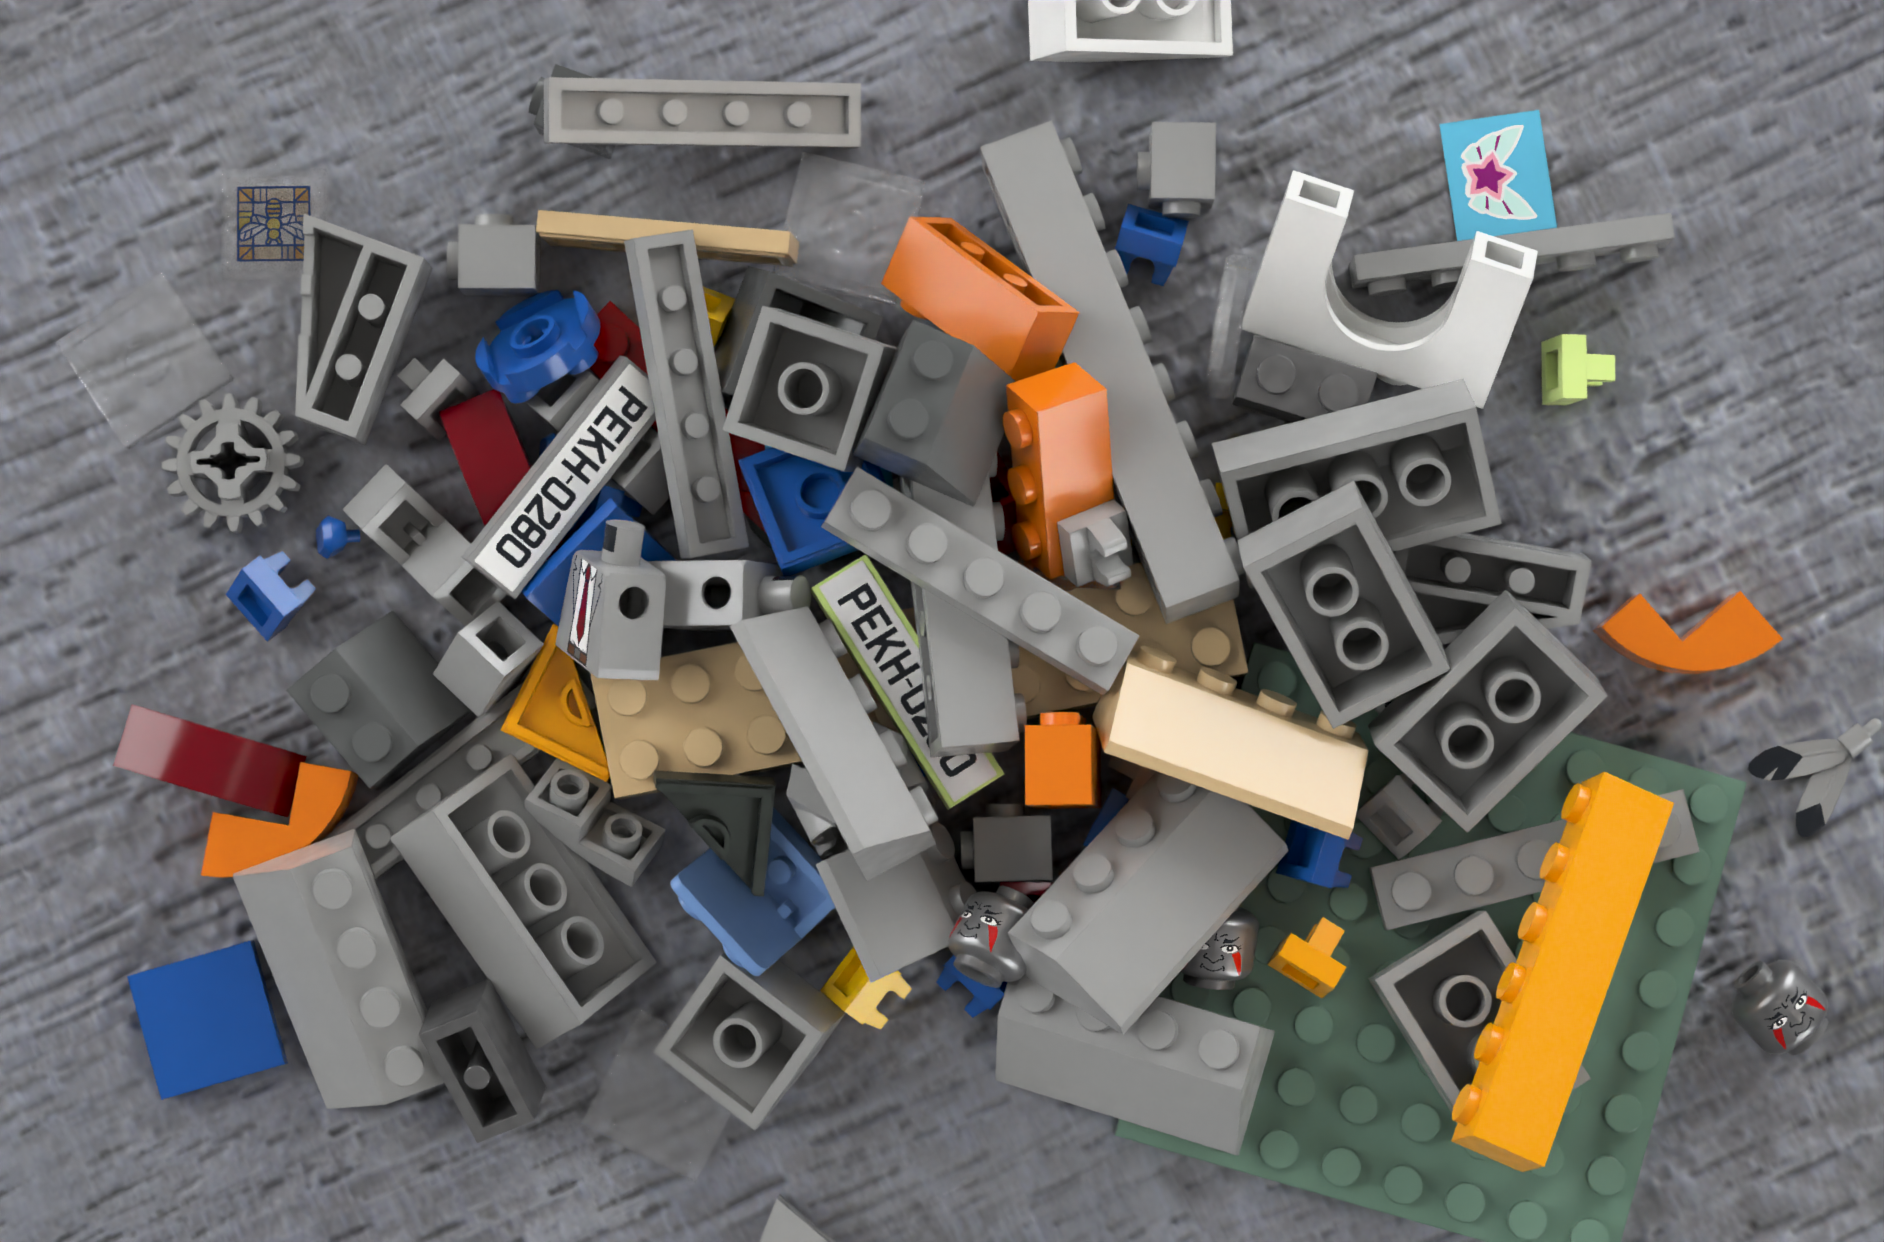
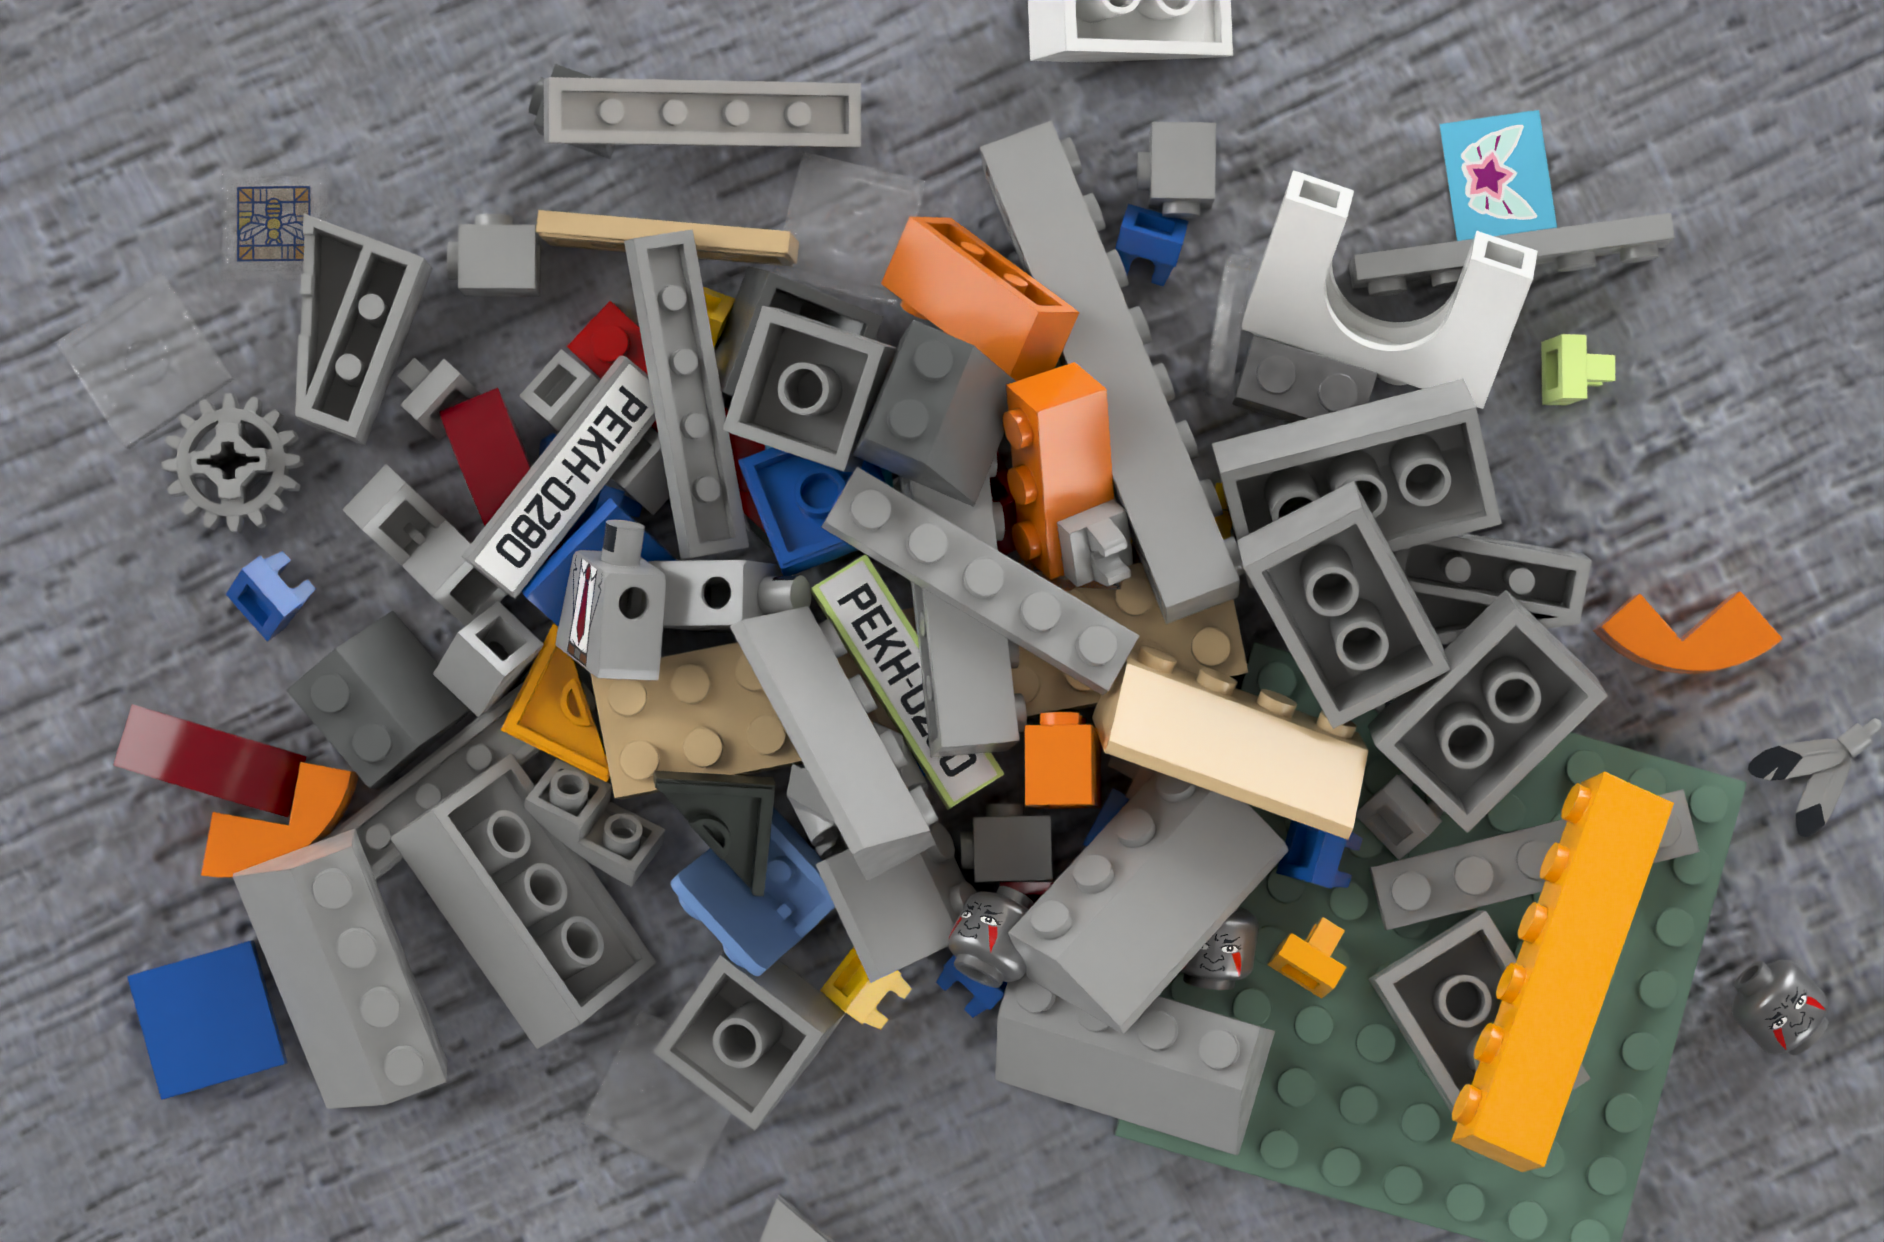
blue rock [316,515,360,559] -> none
flat silver brick [419,979,546,1143] -> none
blue plate [475,290,600,404] -> none

